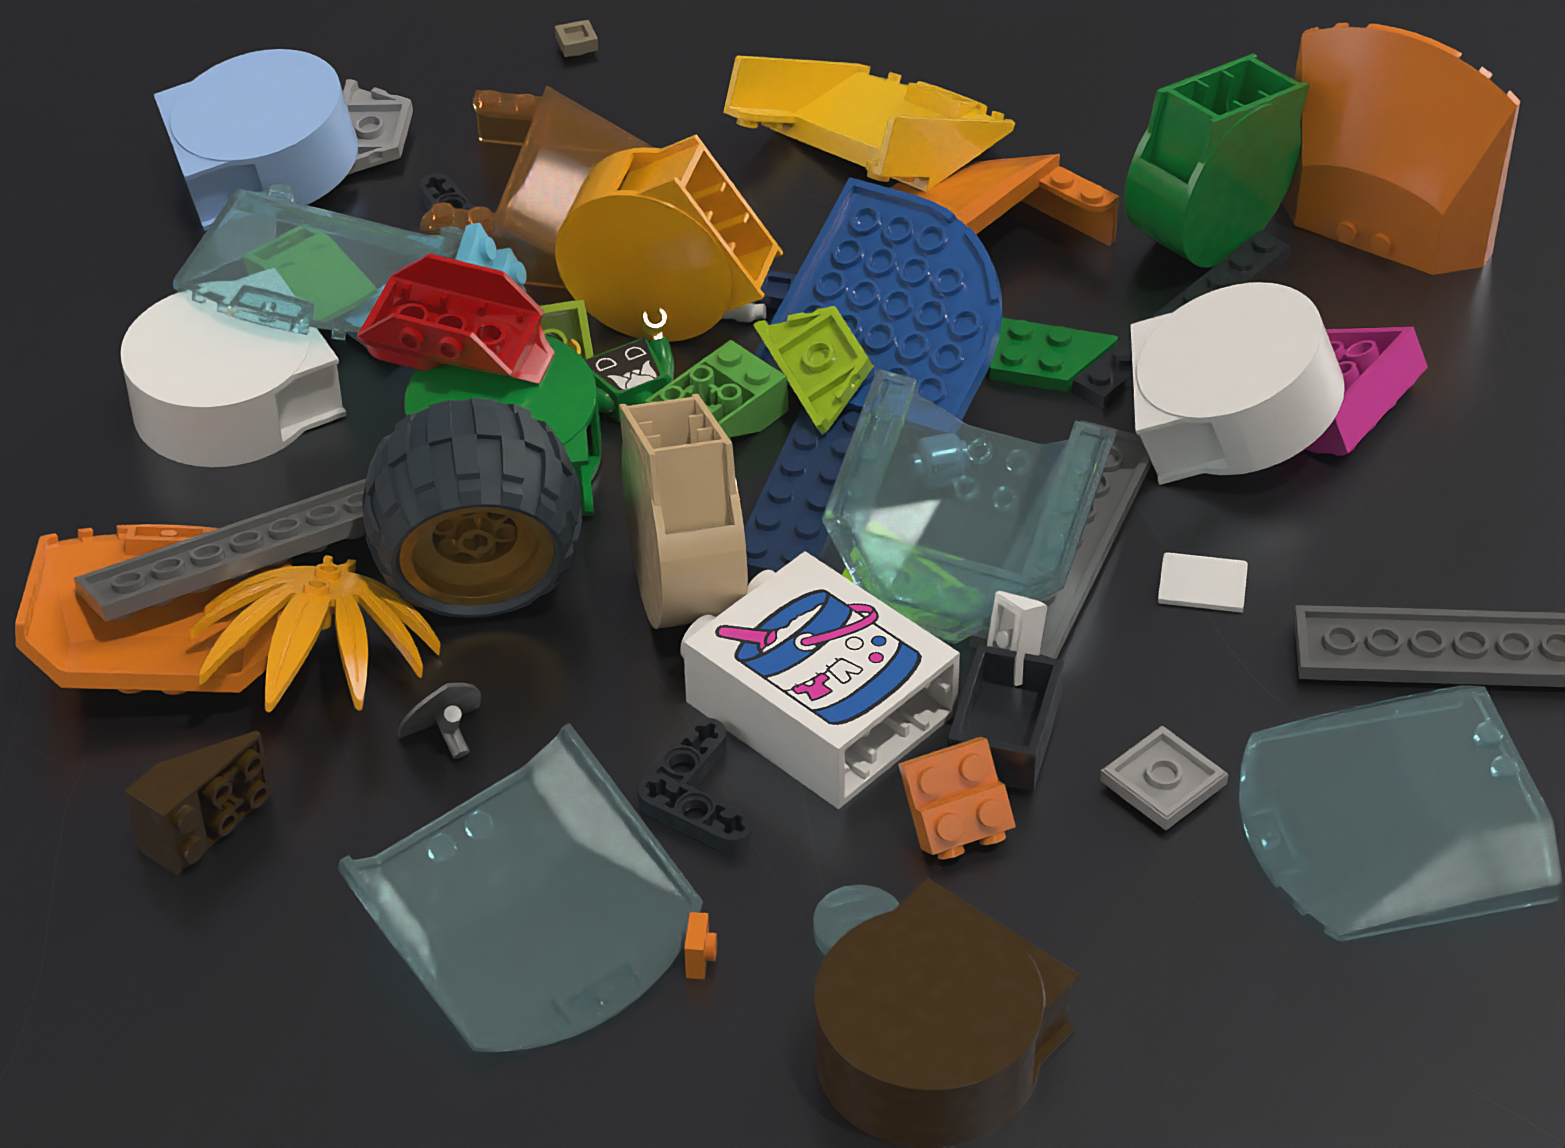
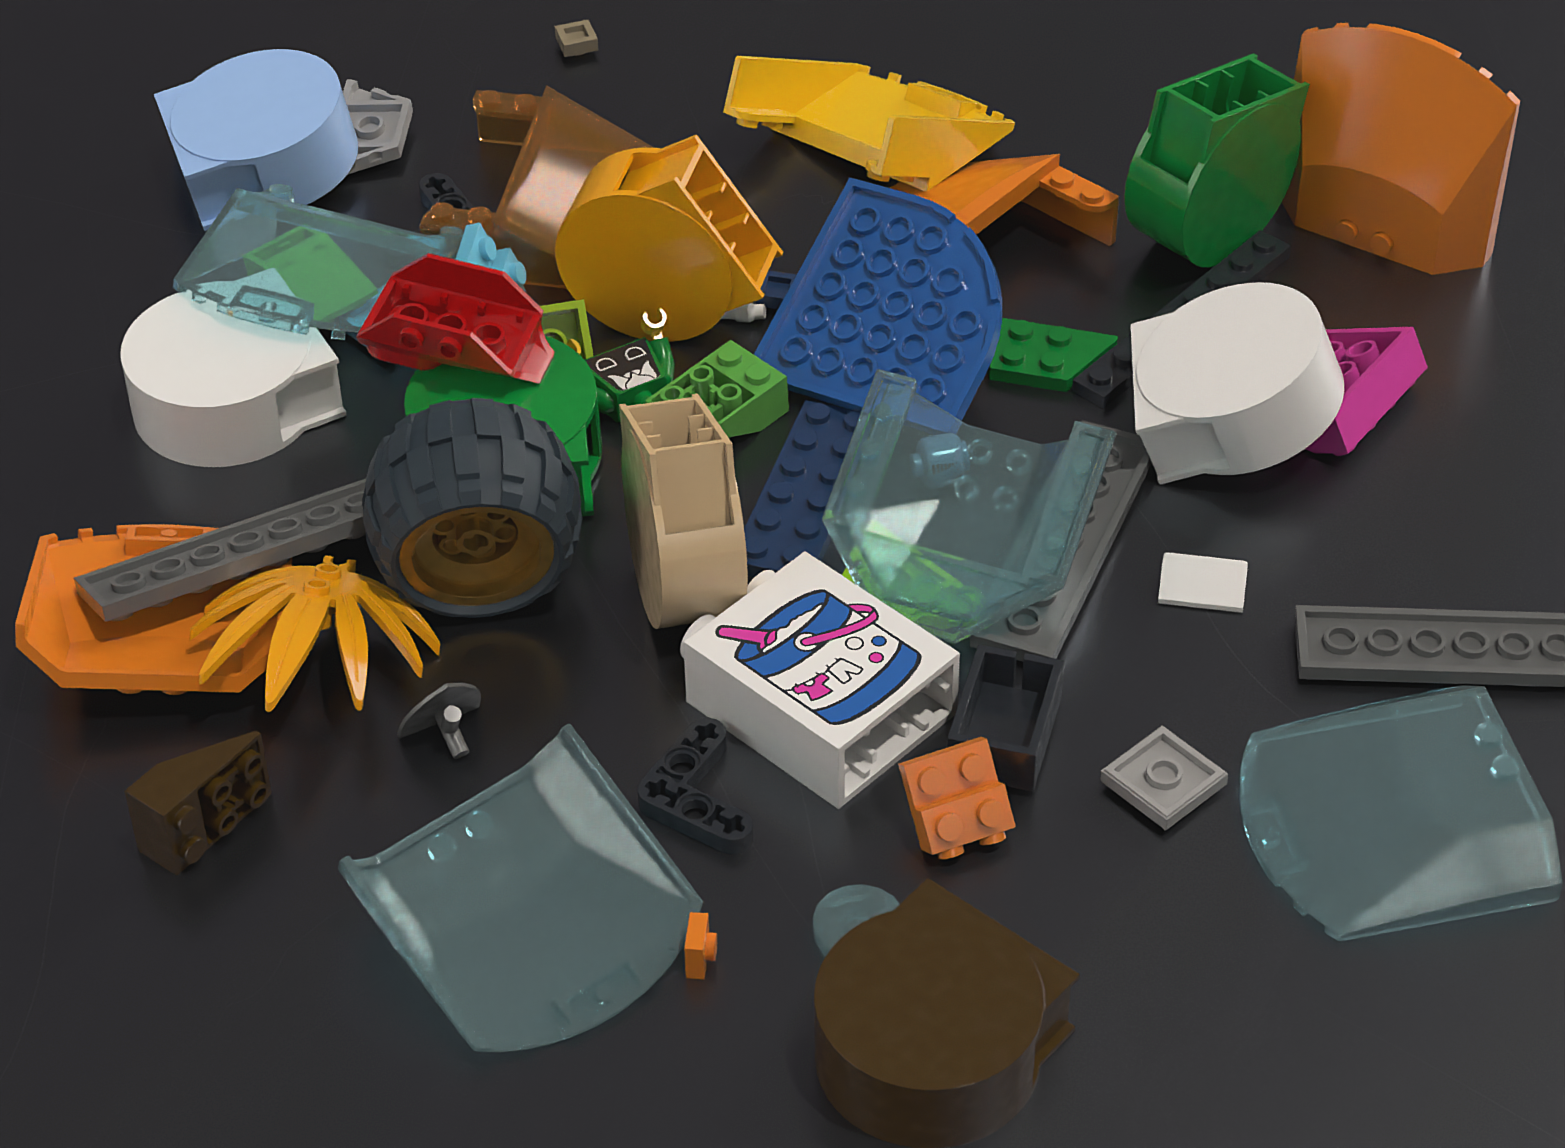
lime wing [753,306,874,435] -> none
white slope [987,591,1047,686] -> none

